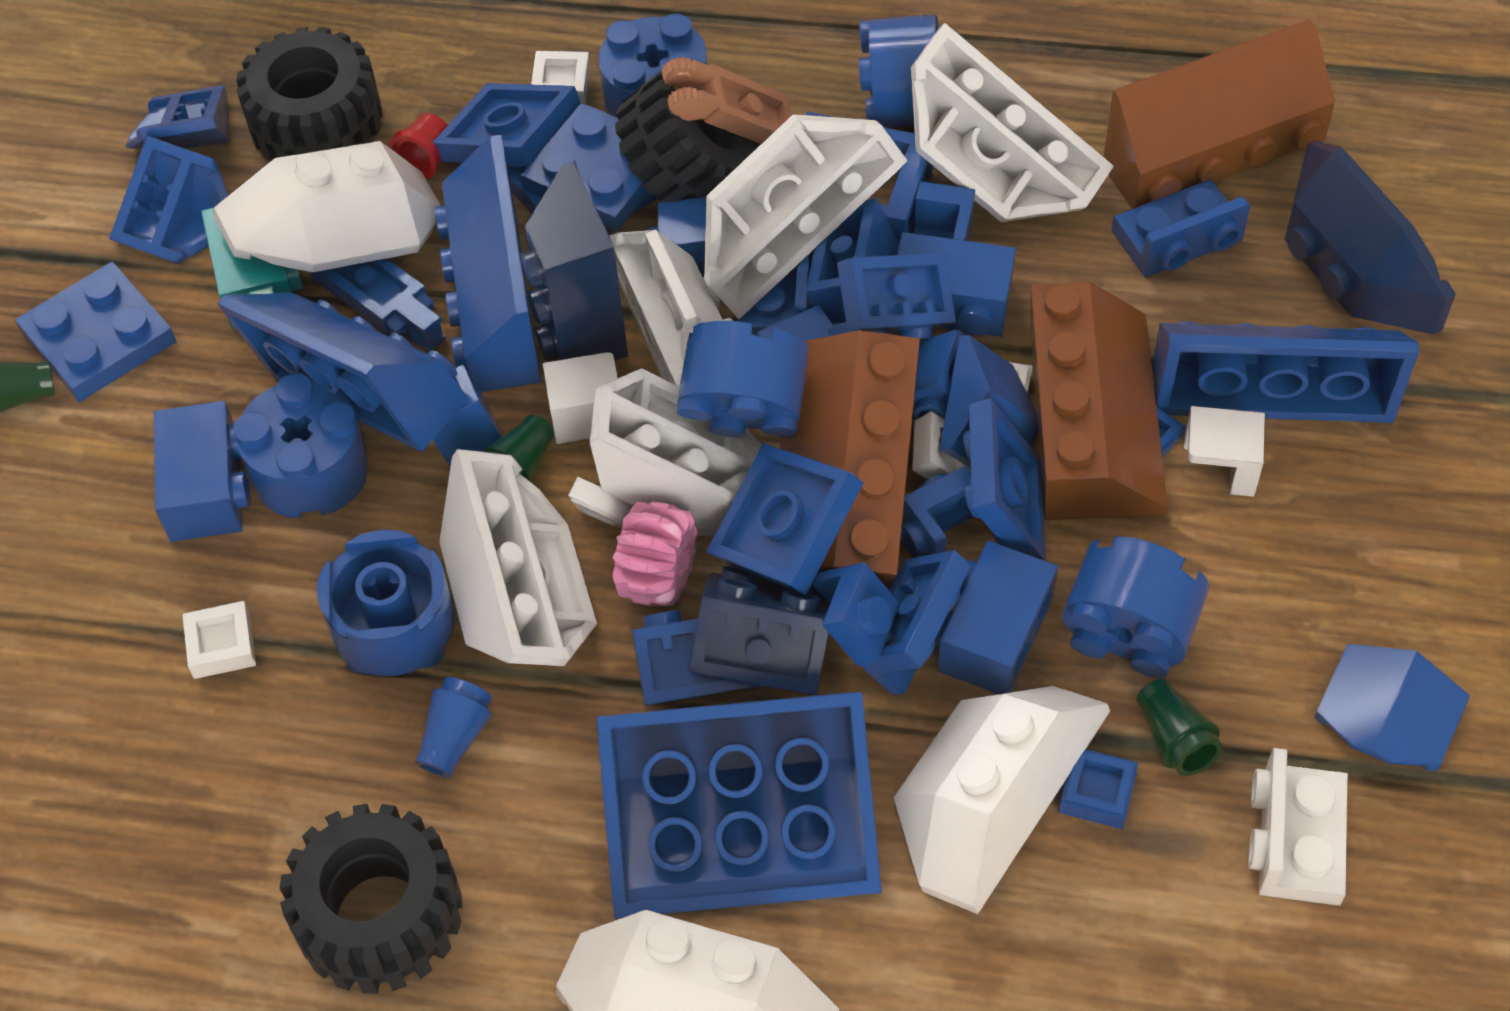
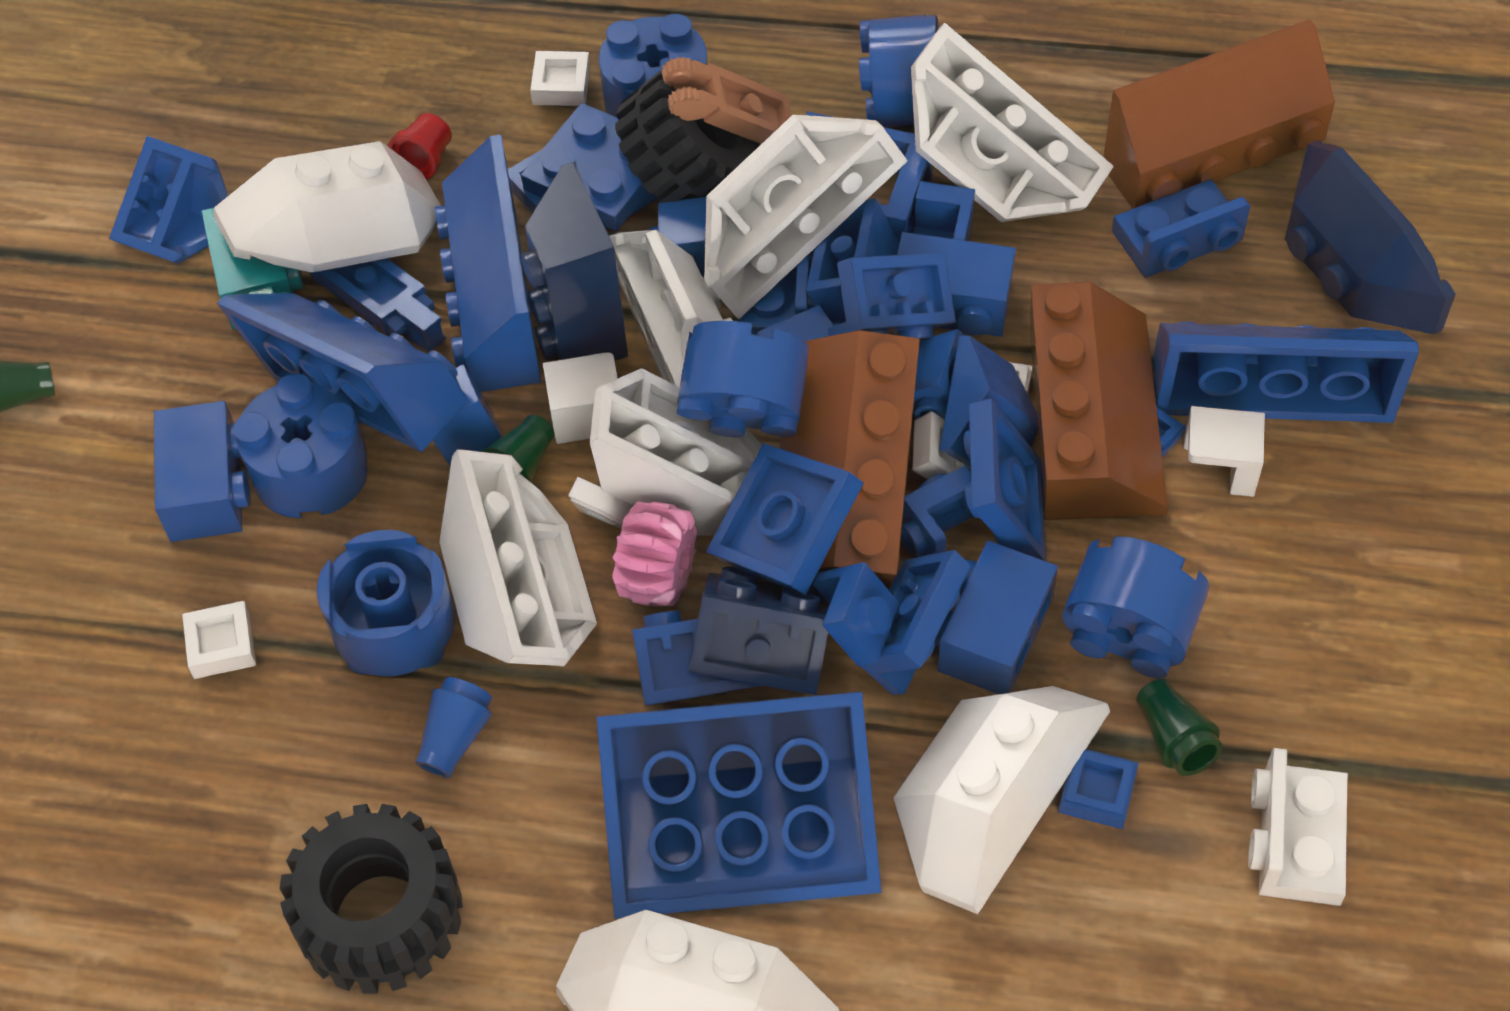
blue plate [15,261,177,402] -> none
blue slope [126,85,230,149] -> none
black tyre [236,27,383,162] -> none
blue plate [433,83,581,168] -> none
blue slope [1315,644,1470,771] -> none

